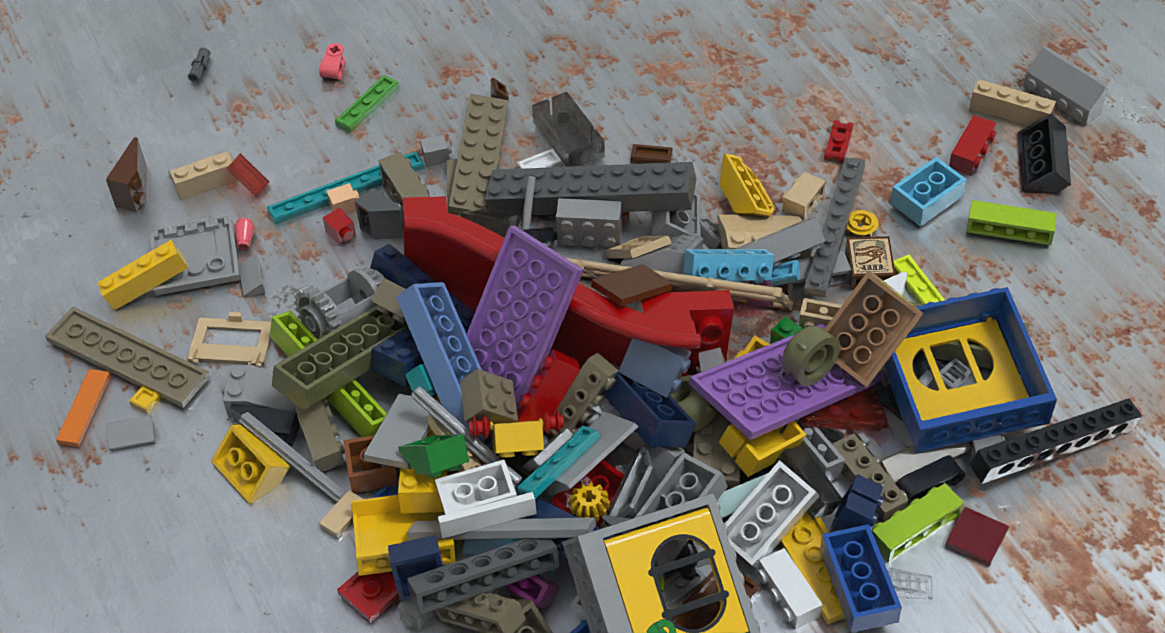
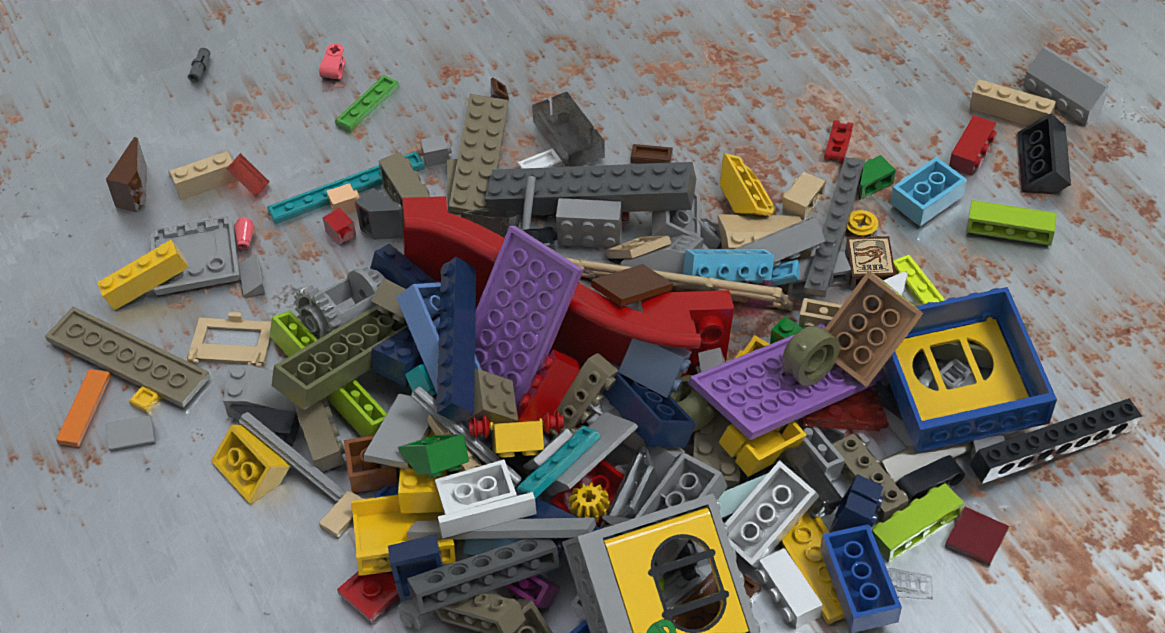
none -> dark blue brick [436,257,476,424]
none -> green slope [859,155,896,200]

